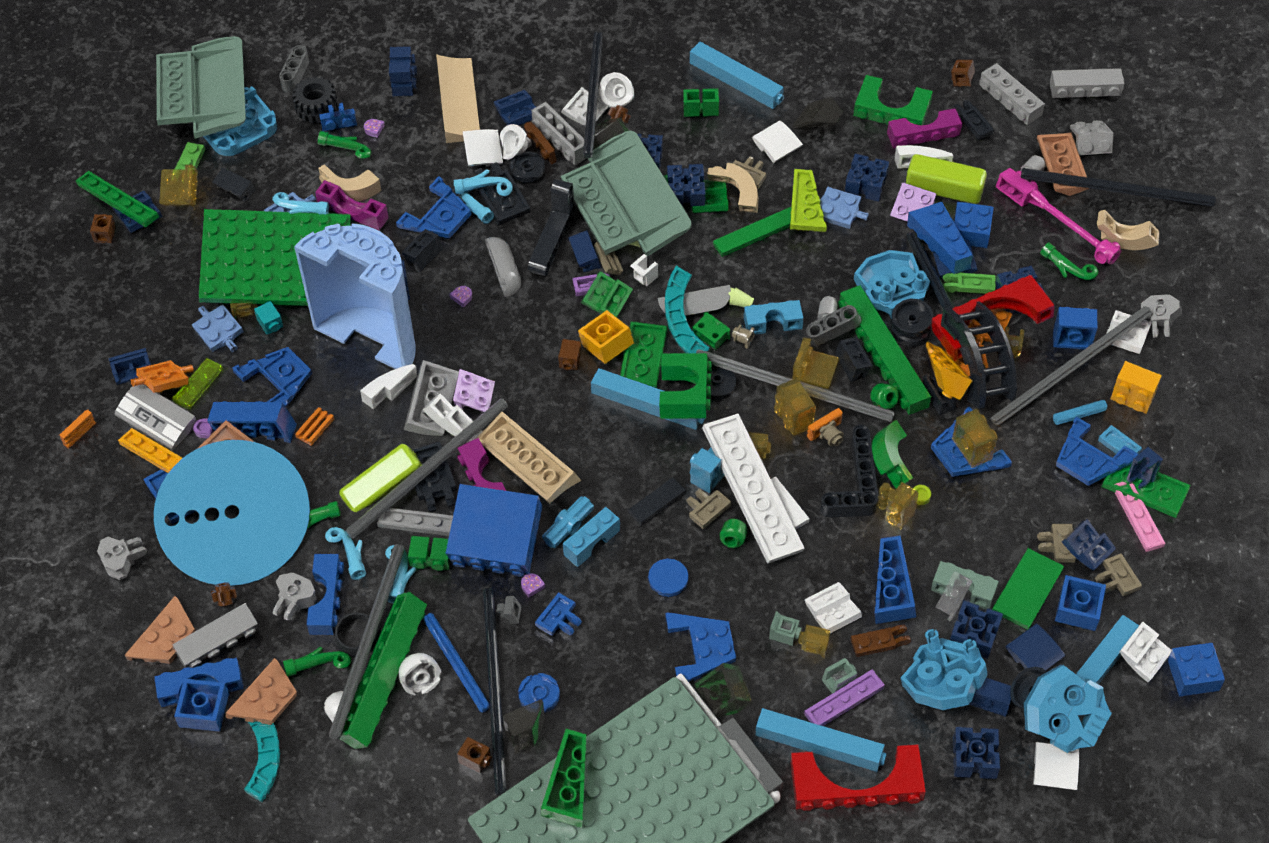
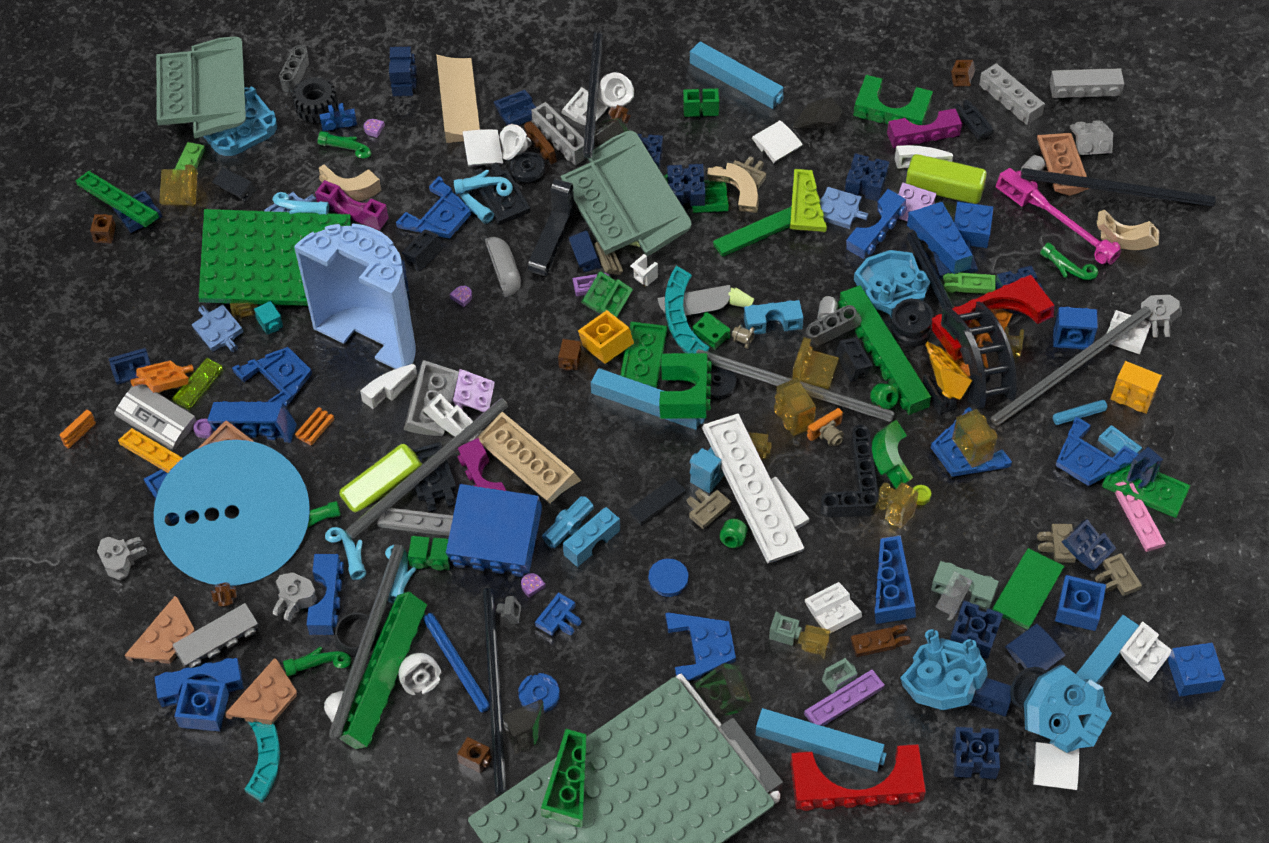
none -> blue arch [846,189,907,260]

